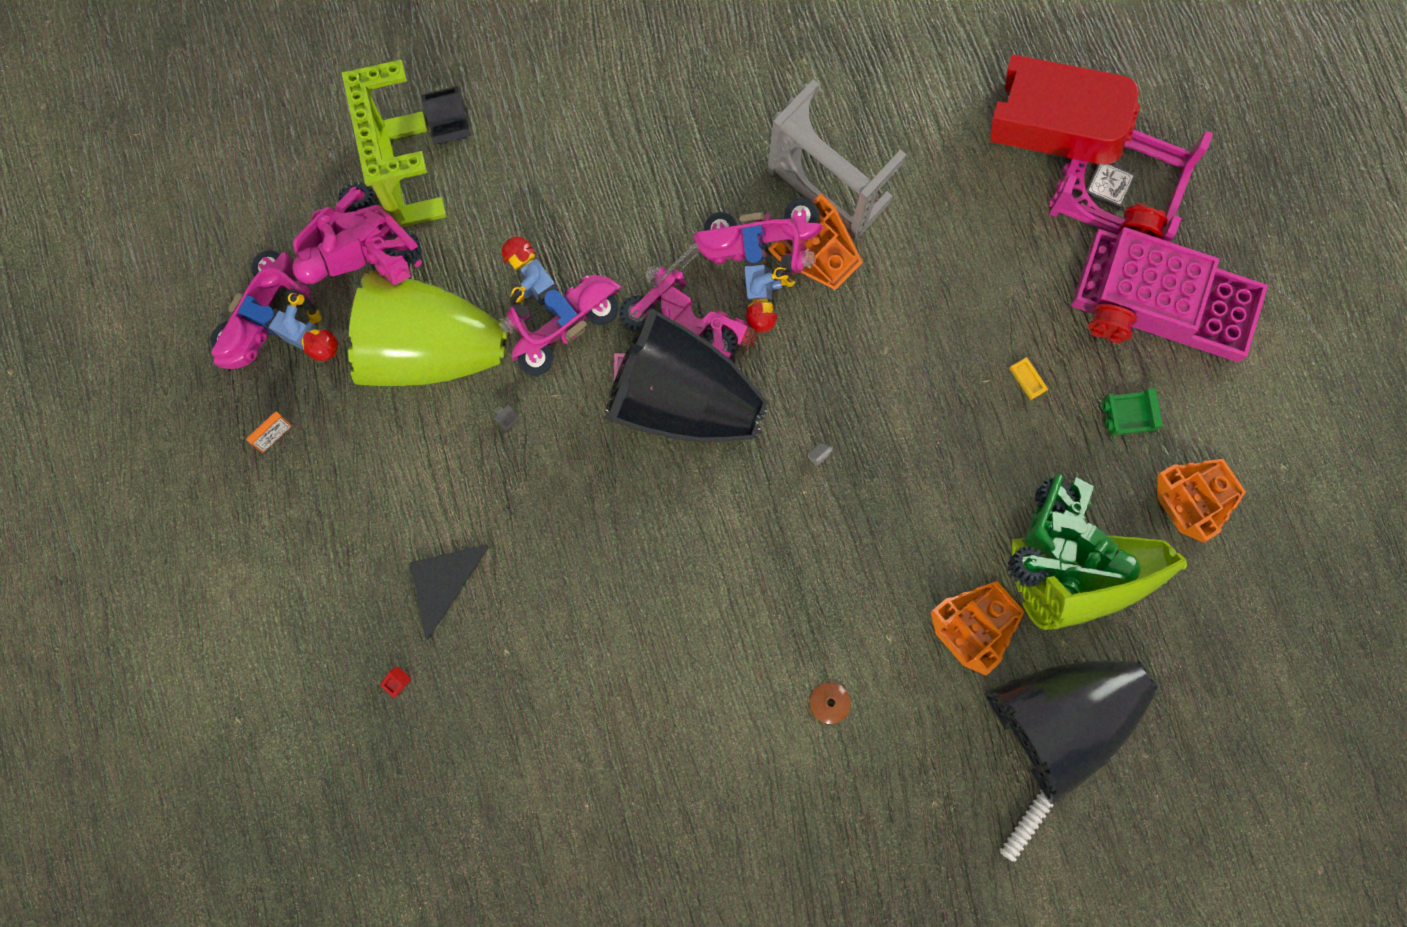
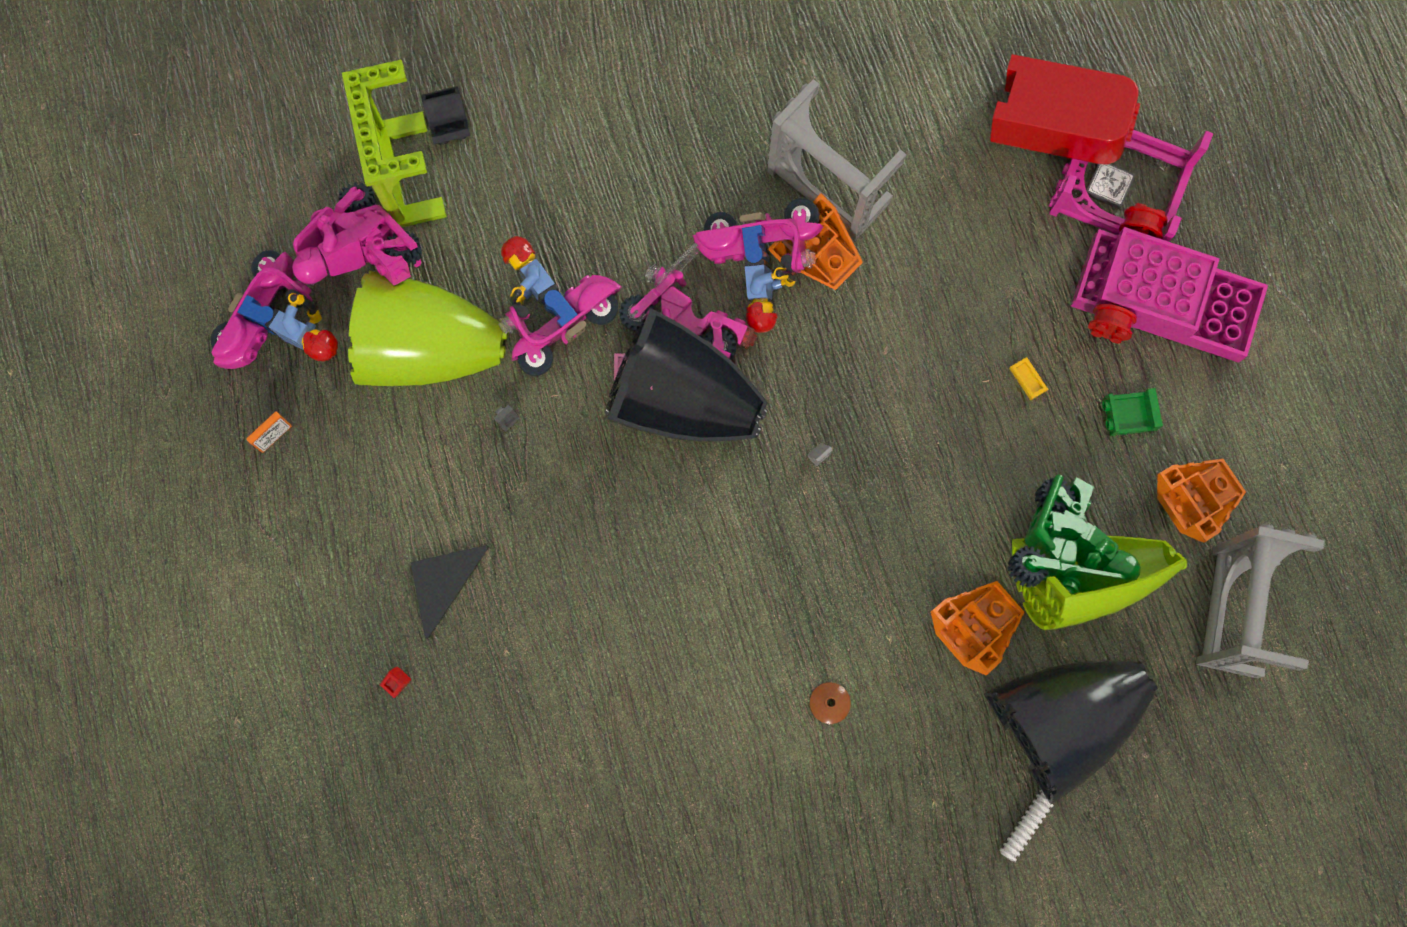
none -> light grey arch [1196,524,1325,678]

